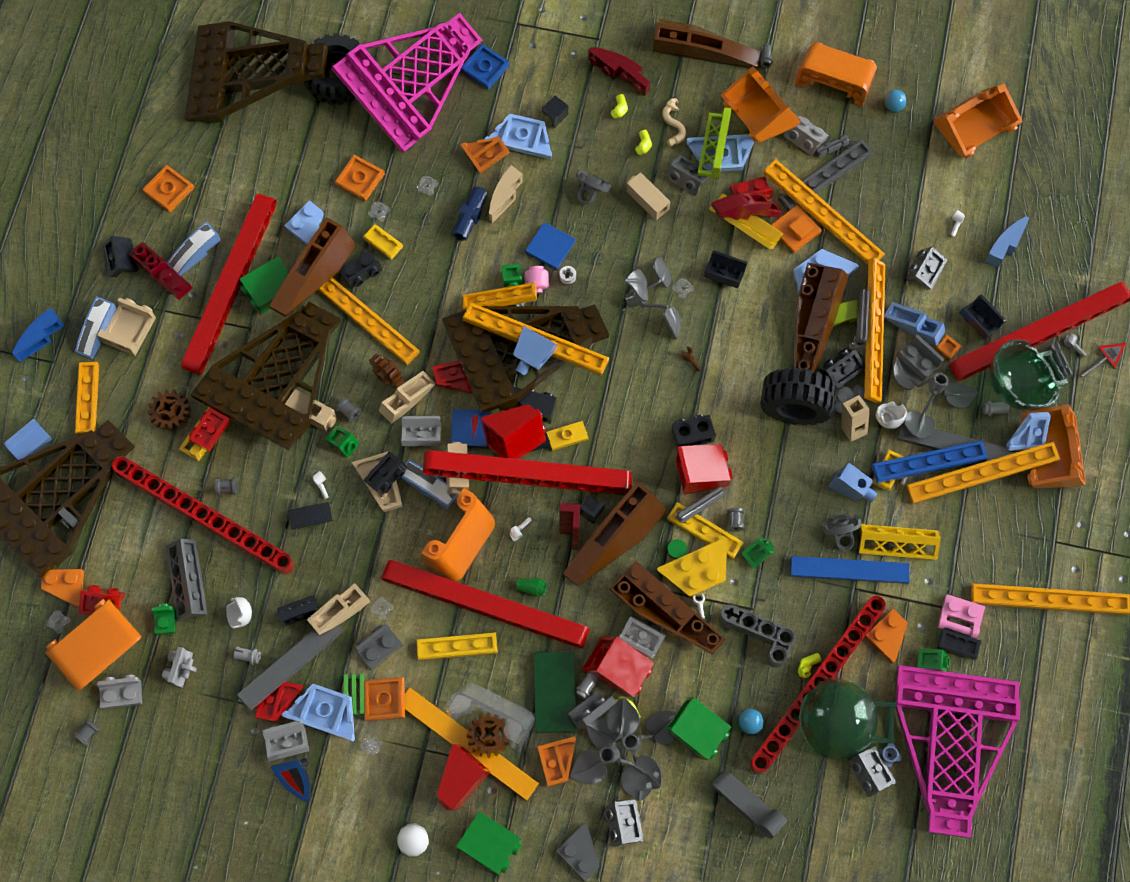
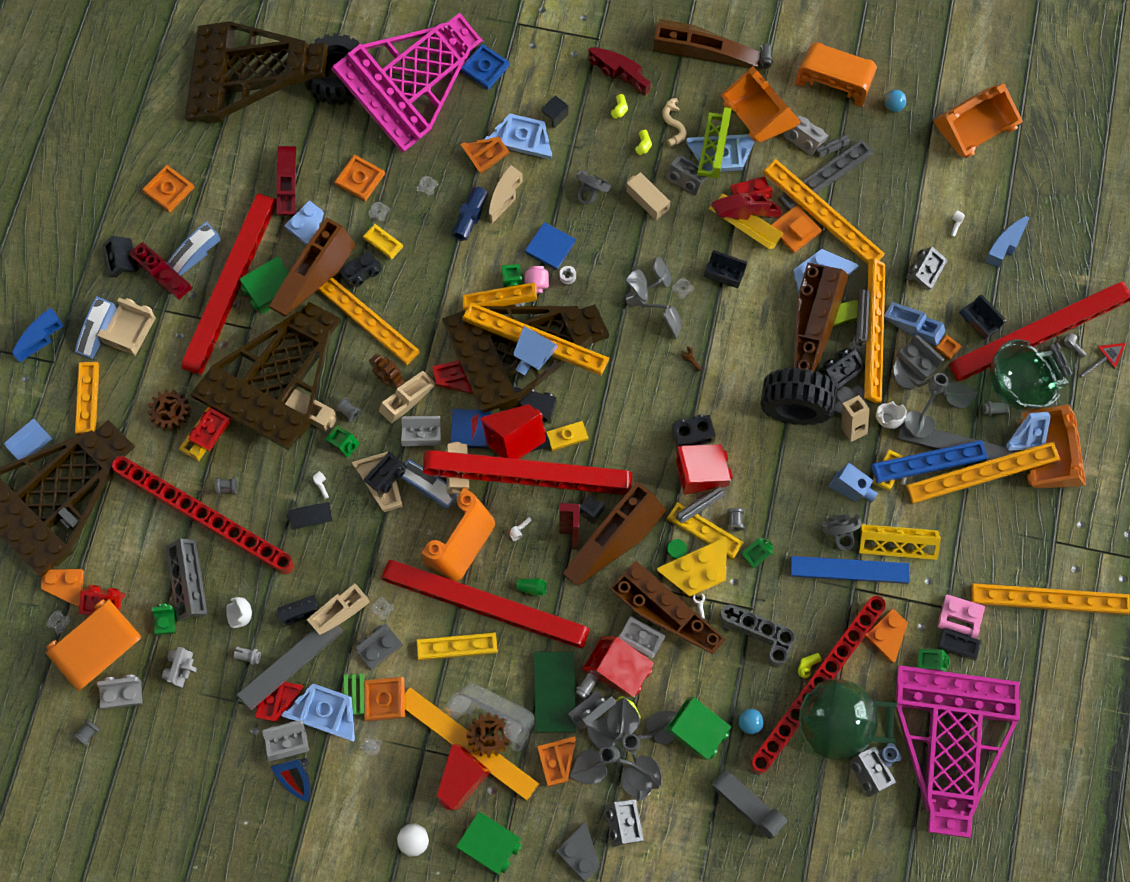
none -> dark red slope [276,146,296,216]

